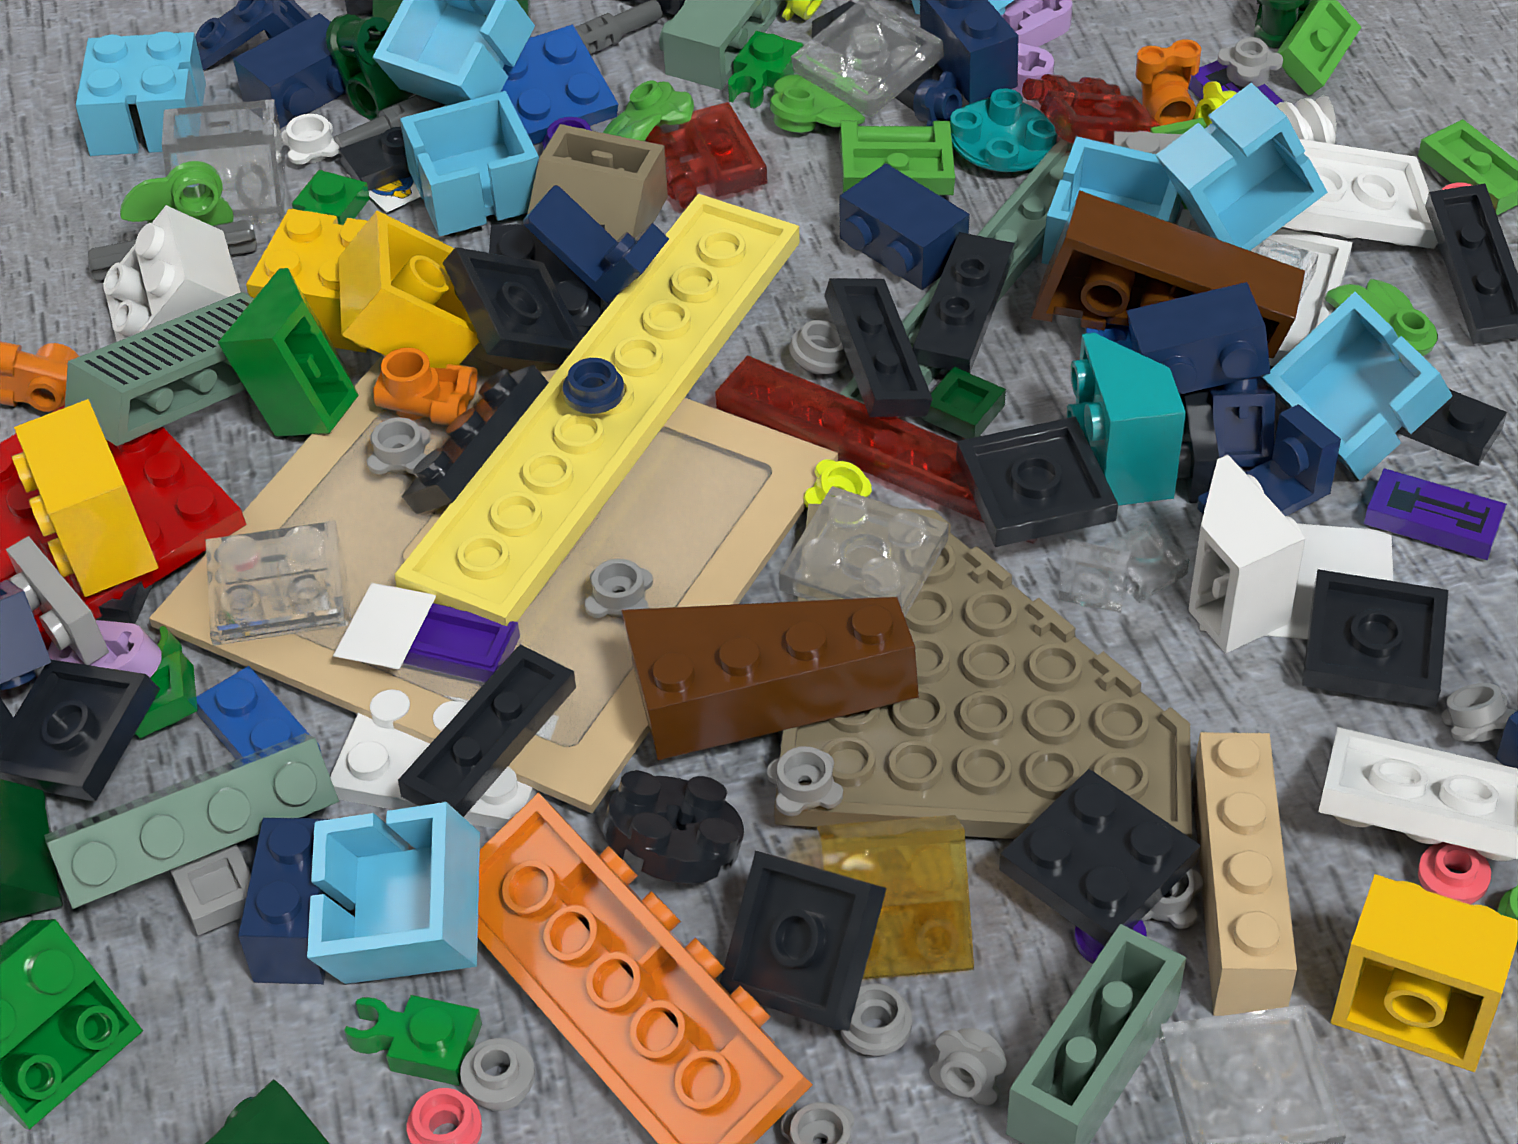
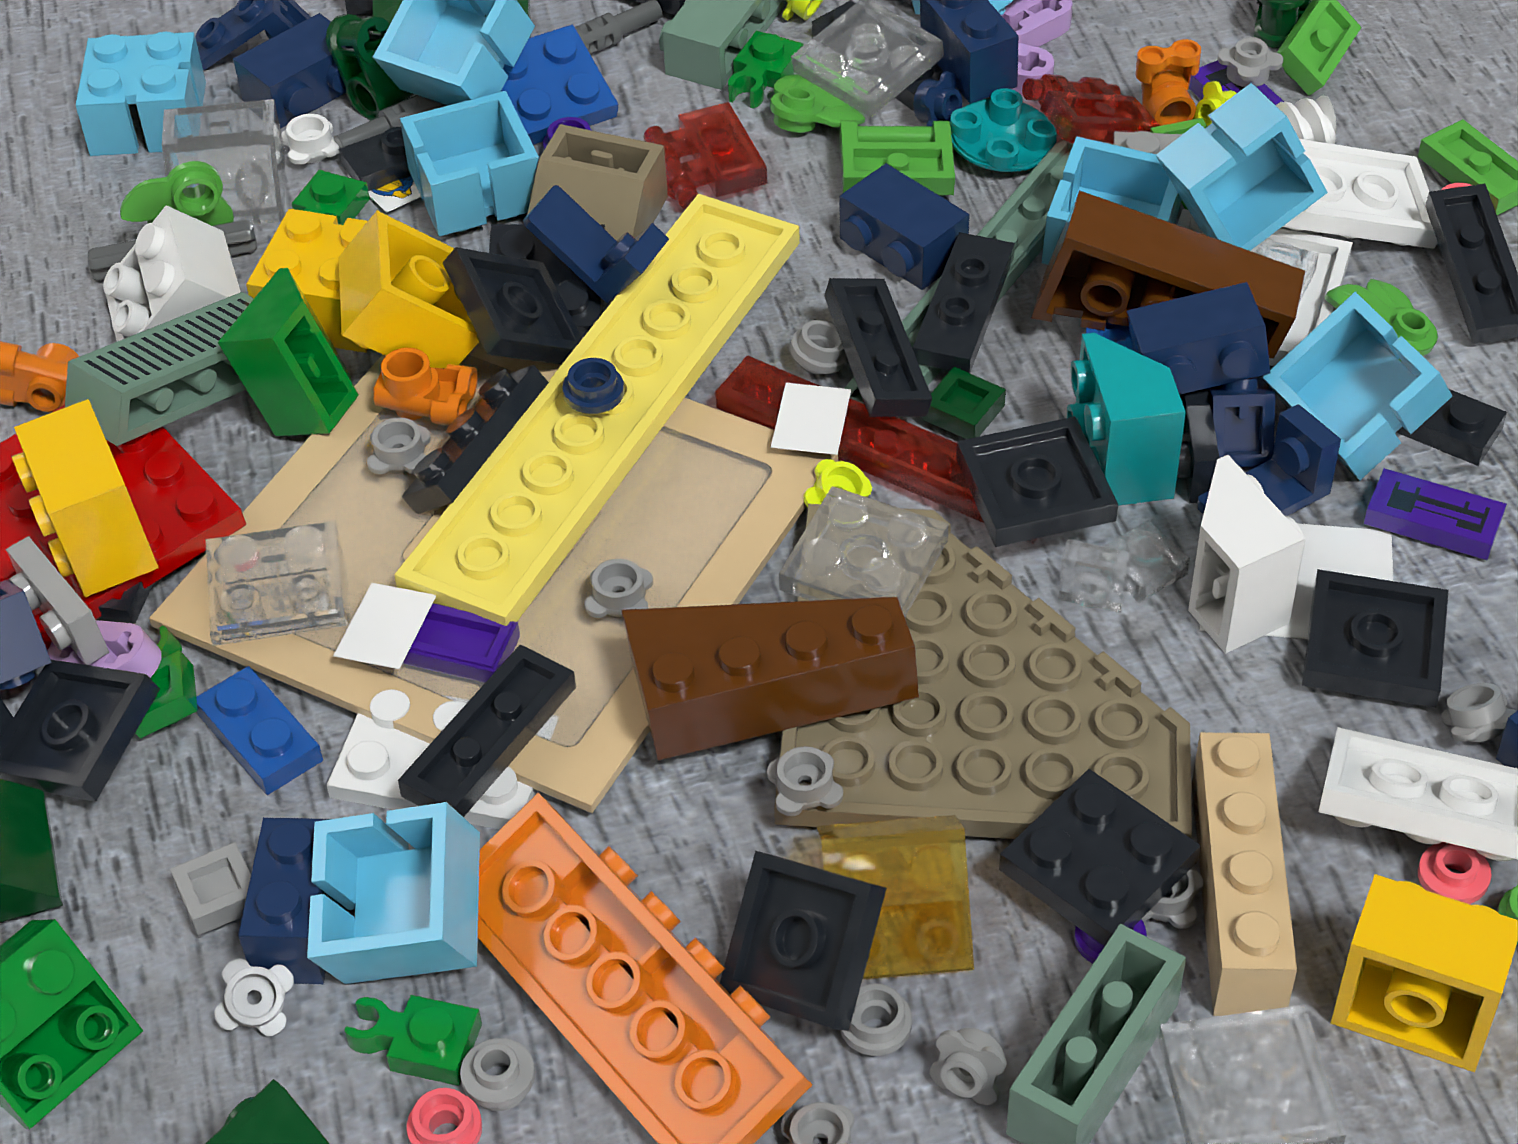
sand green brick [44,733,339,909] -> none
bright green plate [603,80,694,141] -> none
black plate [603,770,744,883] -> none
none -> plate [214,959,294,1037]
none -> white sticker [771,383,851,455]

